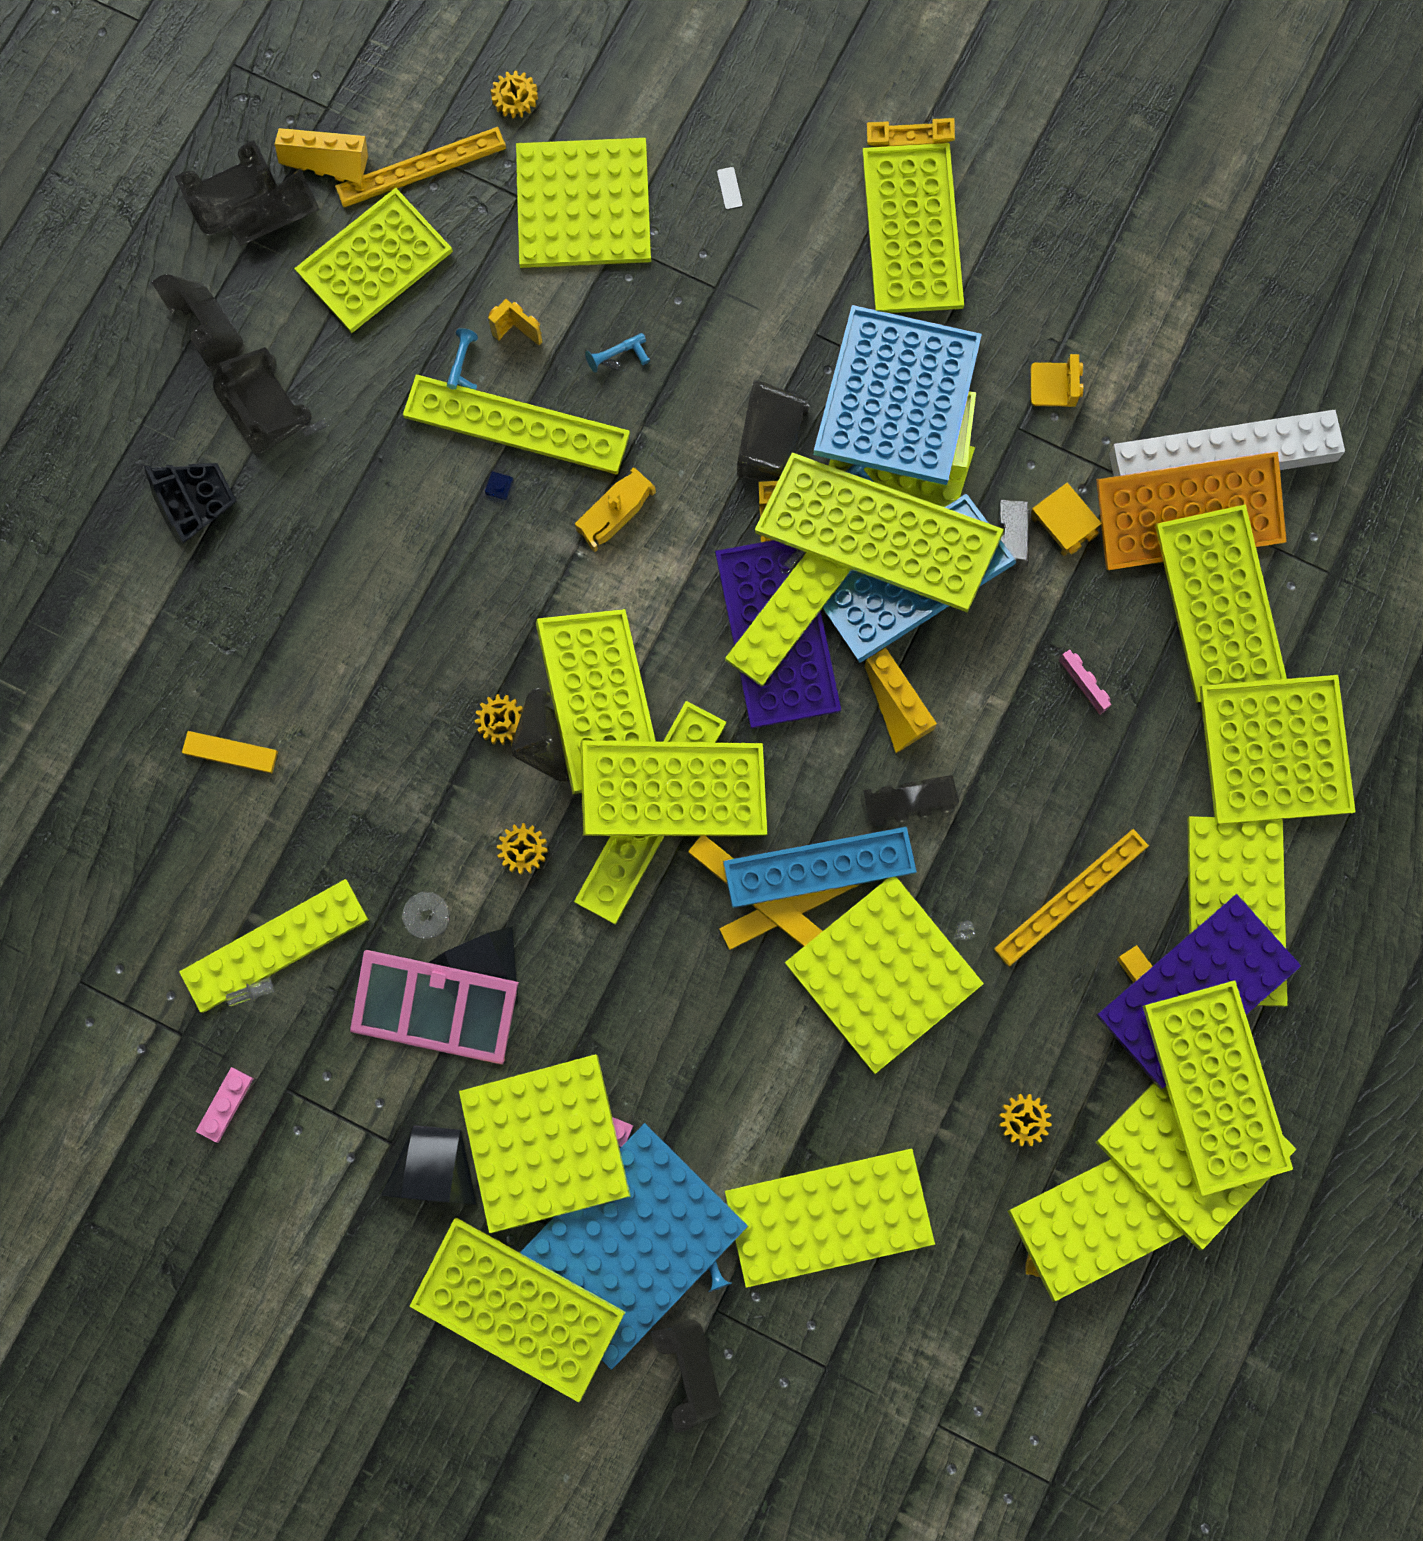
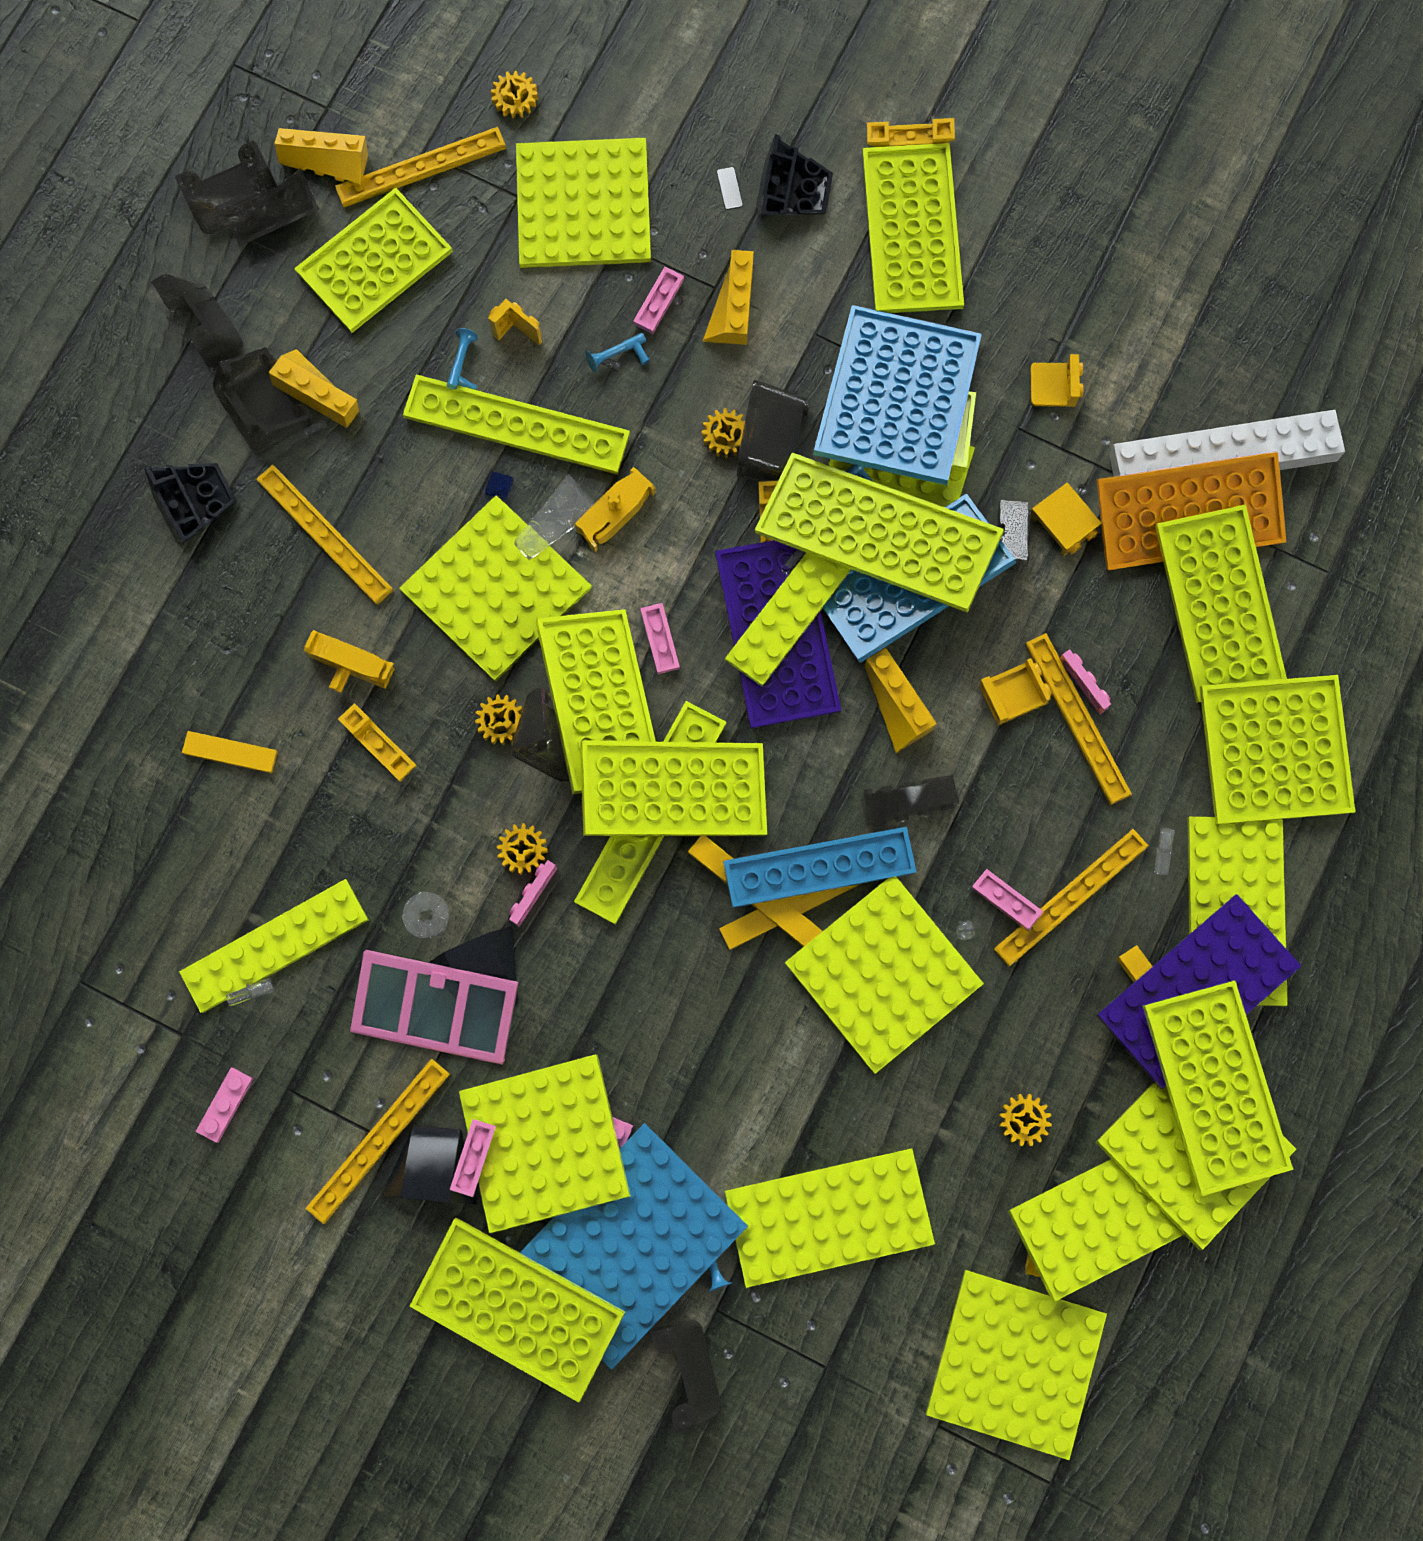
none -> yellow tile [256,465,394,605]
none -> yellow wedge [269,349,359,428]
none -> yellow piece [304,630,395,693]
none -> yellow tile [305,1059,450,1224]
none -> yellow slope [338,703,417,782]
none -> neon yellow plate [399,495,592,682]
none -> bright pink plate [450,1119,496,1197]
none -> bright pink plate [509,860,557,927]
none -> clear wing [514,474,595,560]
none -> bright pink plate [633,267,684,334]
none -> bright pink plate [640,603,680,675]
none -> yellow gear [702,408,750,458]
none -> yellow wedge [703,250,754,345]
none -> black wedge [757,134,833,215]
none -> neon yellow plate [926,1270,1107,1460]
none -> bright pink plate [972,869,1043,931]
none -> yellow panel [978,658,1052,725]
none -> yellow tile [1025,633,1132,806]
none -> clear axle [1154,828,1175,876]

